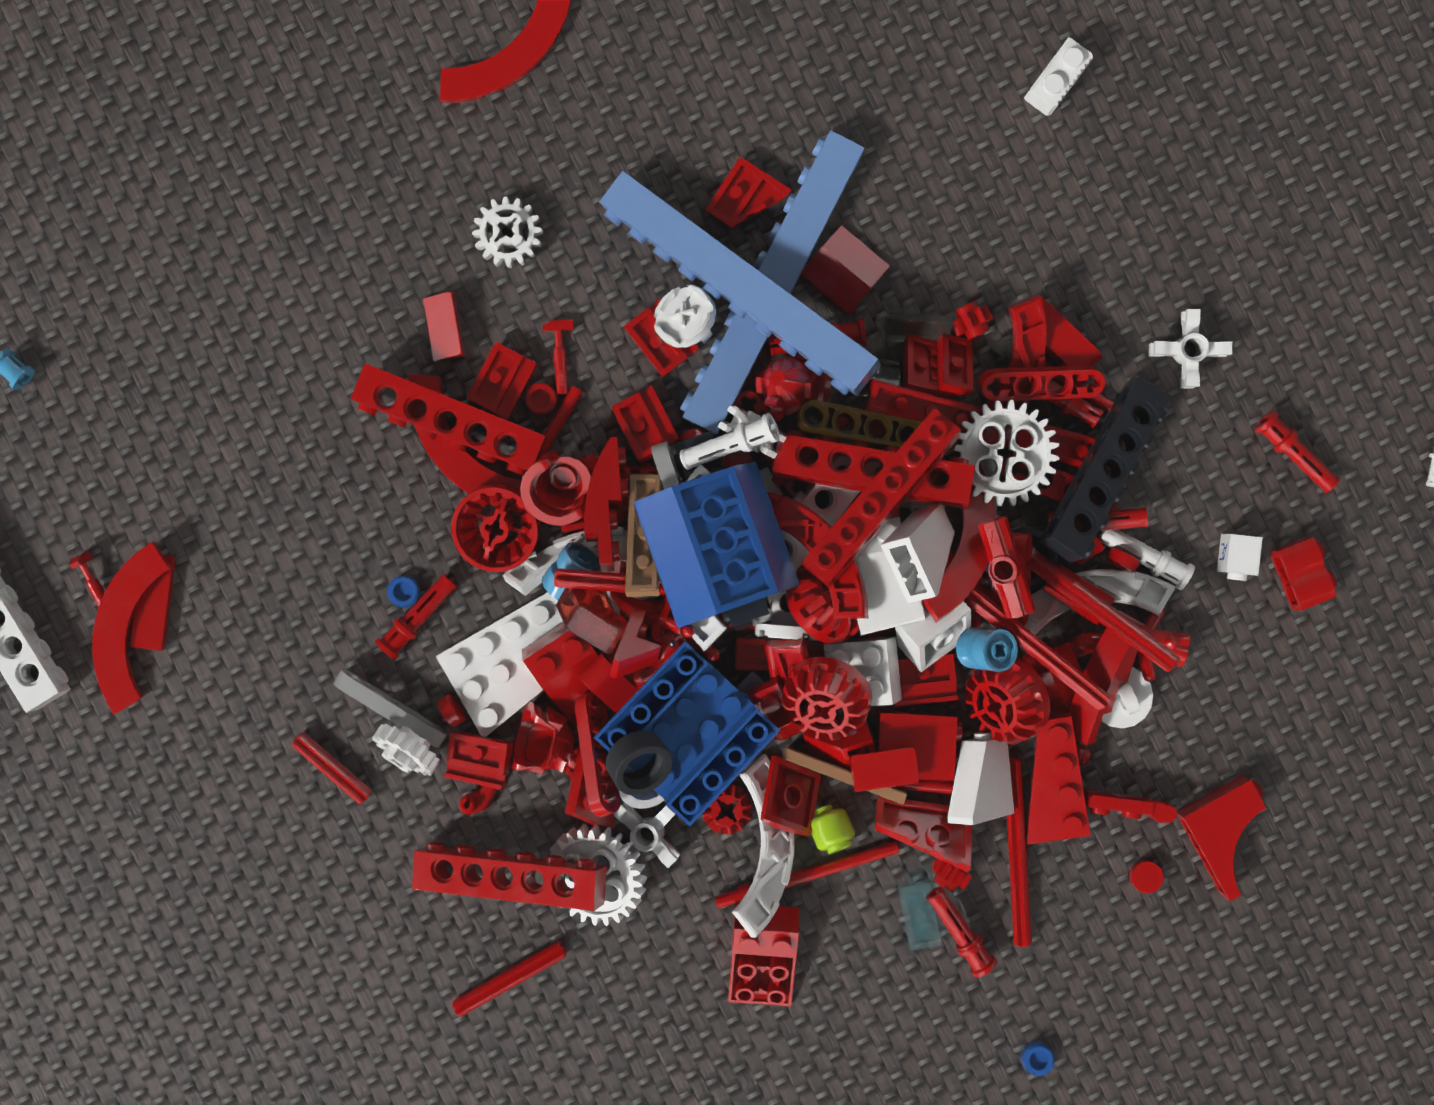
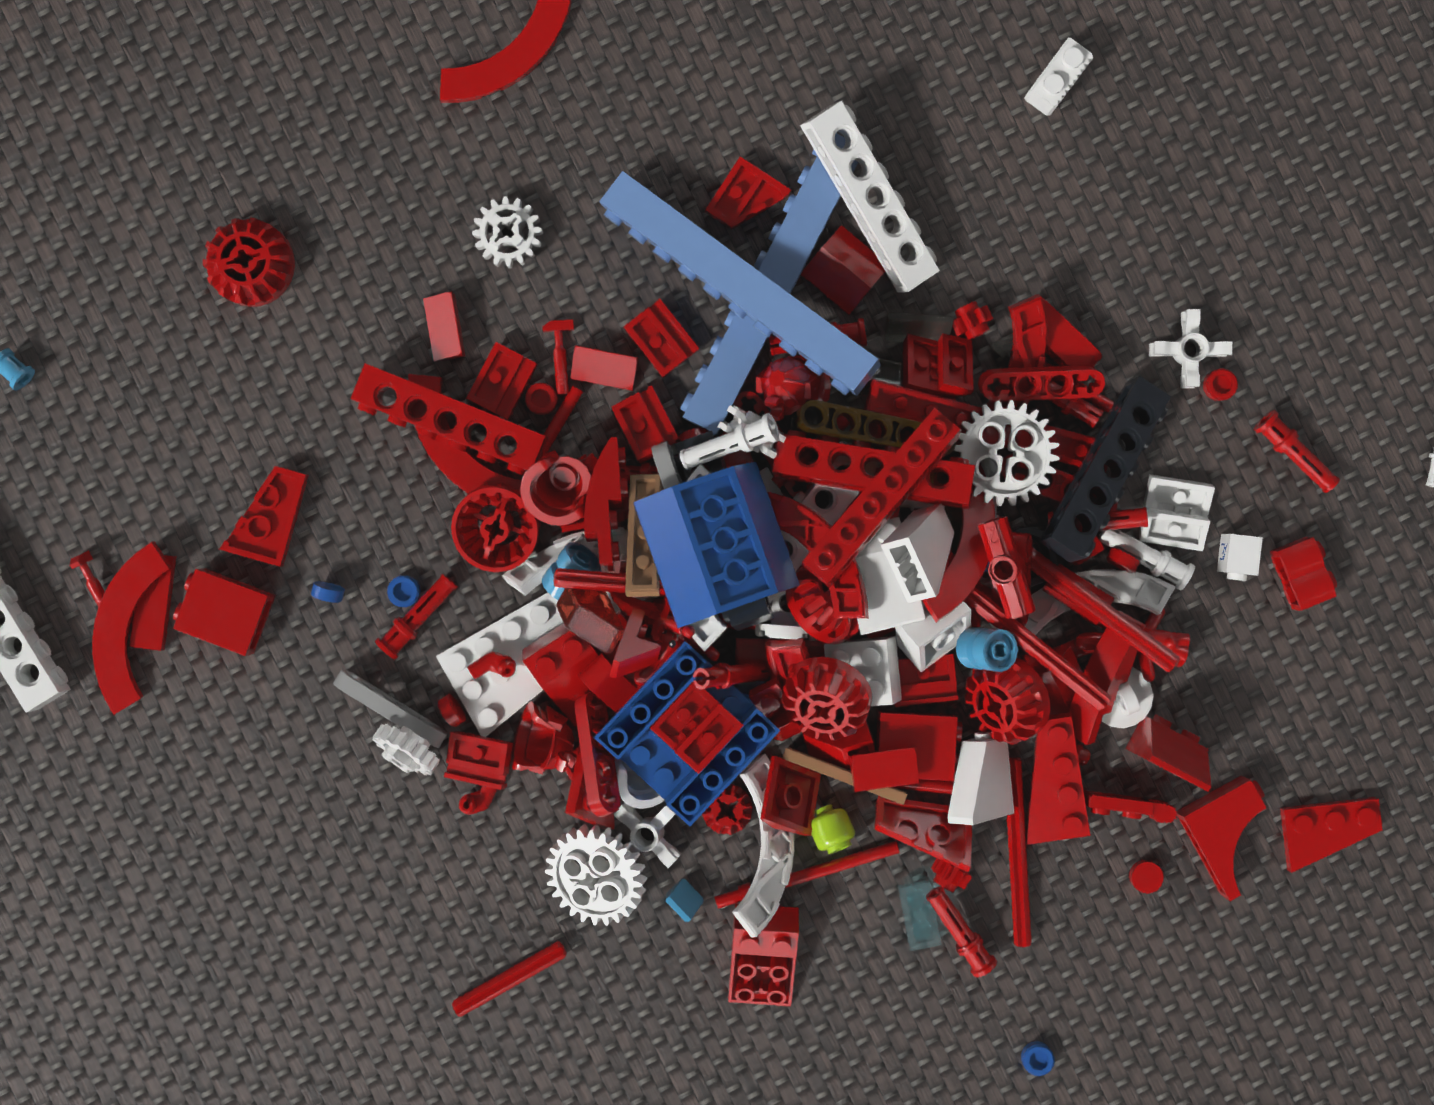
red axle [291,732,372,804] -> none
red brick [412,842,607,911] -> none
black tyre [606,730,673,795] -> none
white tile [654,285,716,348] -> none
none -> red brick [173,568,276,656]
none -> red gear [203,217,295,307]
none -> red wing [219,466,309,567]
none -> blue tile [311,581,345,603]
none -> red arm [467,651,516,680]
none -> slope [570,345,639,391]
none -> red slope [649,680,744,774]
none -> dark azure slope [666,878,704,922]
none -> red pin [693,661,770,690]
none -> white brick [800,101,940,292]
none -> red slope [1125,714,1211,792]
none -> white slope [1139,474,1215,551]
none -> red tile [1203,368,1238,401]
none -> red wing [1280,797,1383,873]

